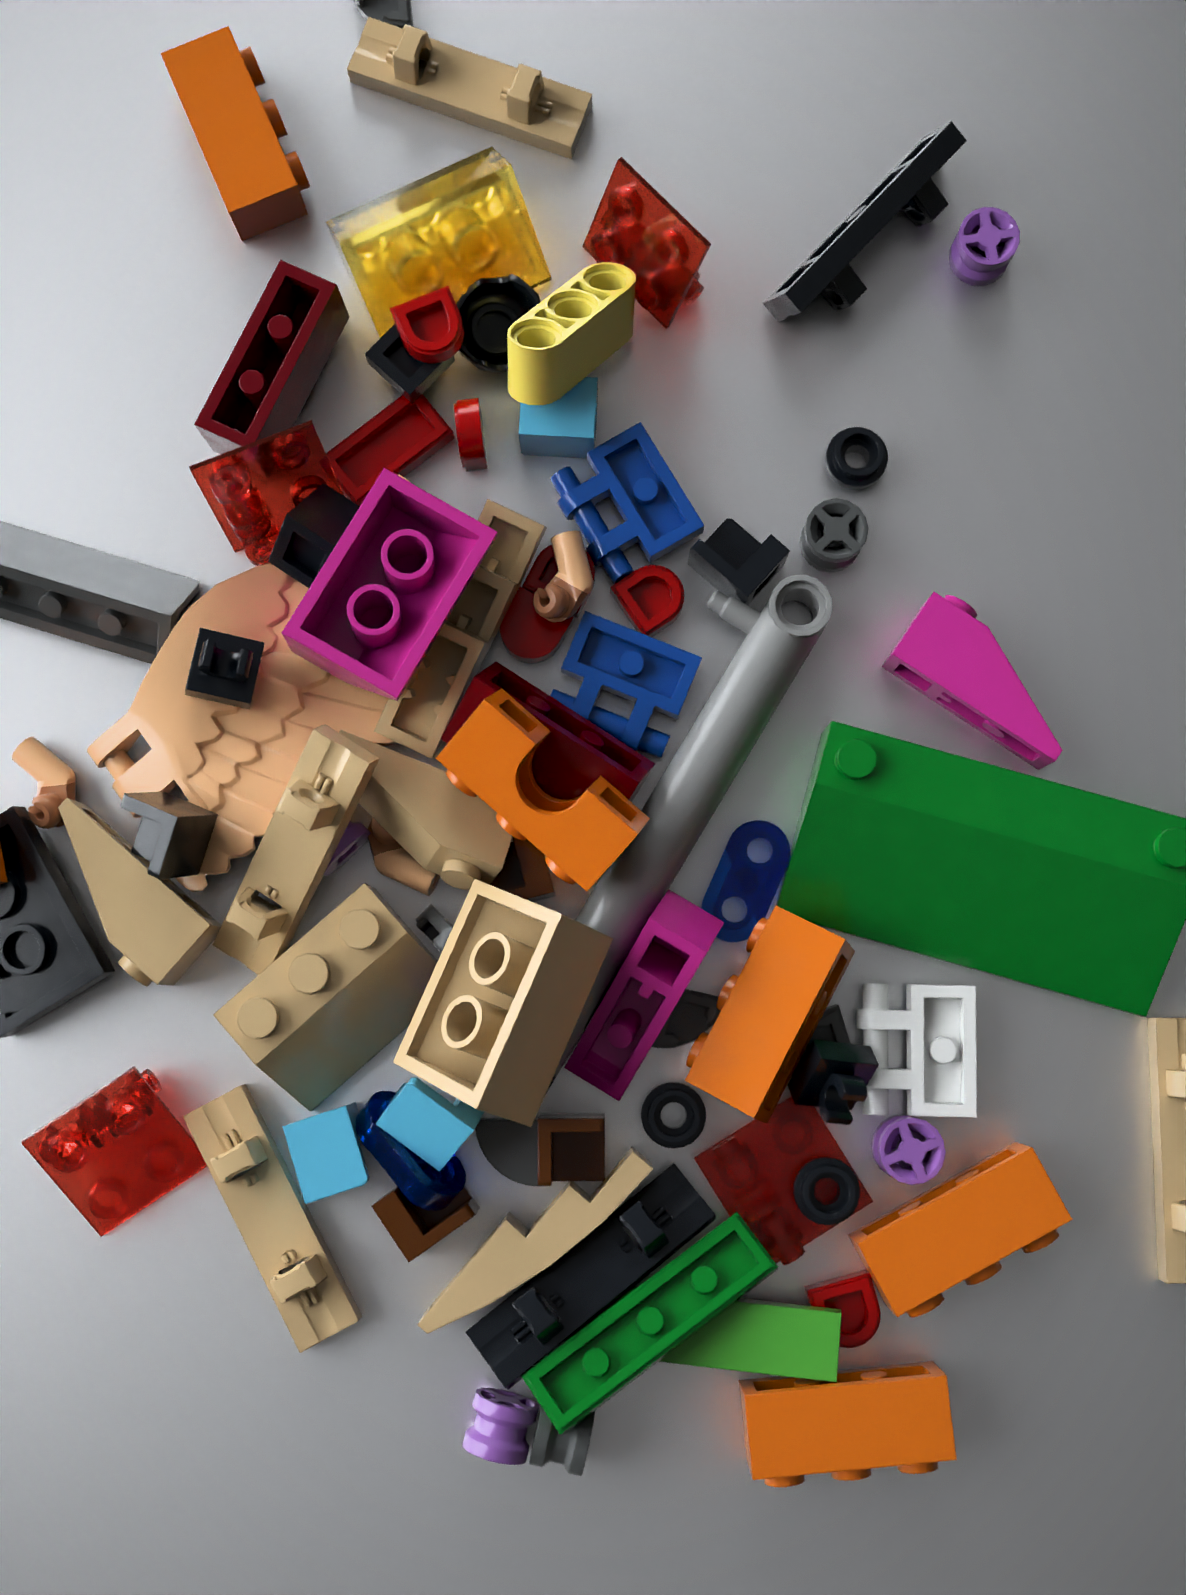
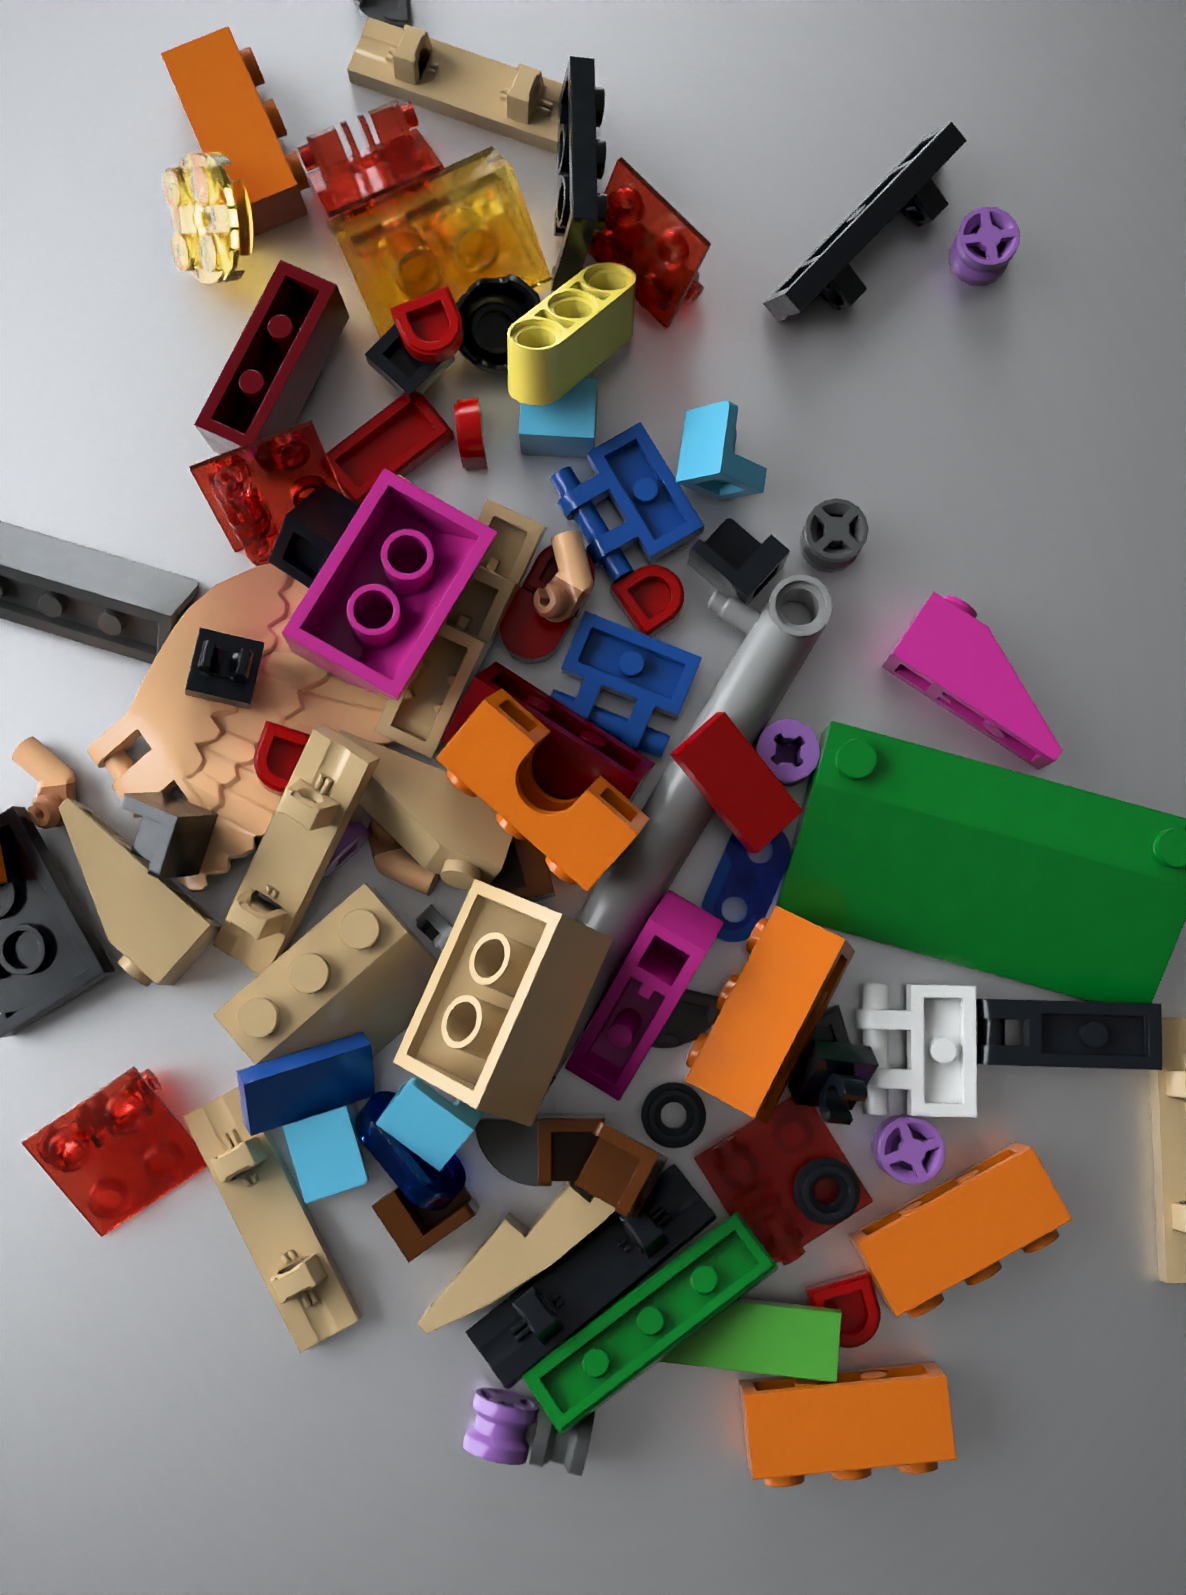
black plate [825,427,888,489] -> none
none -> clear yellow plate [162,152,253,284]
none -> blue tile [237,1032,375,1136]
none -> red tile [254,721,310,796]
none -> clear red hinge [297,99,445,219]
none -> black wing [551,56,607,291]
none -> reddish brown panel [574,1121,668,1219]
none -> red tile [670,712,803,854]
none -> medium azure panel [676,400,767,501]
none -> medium lavender wheel [754,719,820,788]
none -> black plate [976,999,1162,1070]

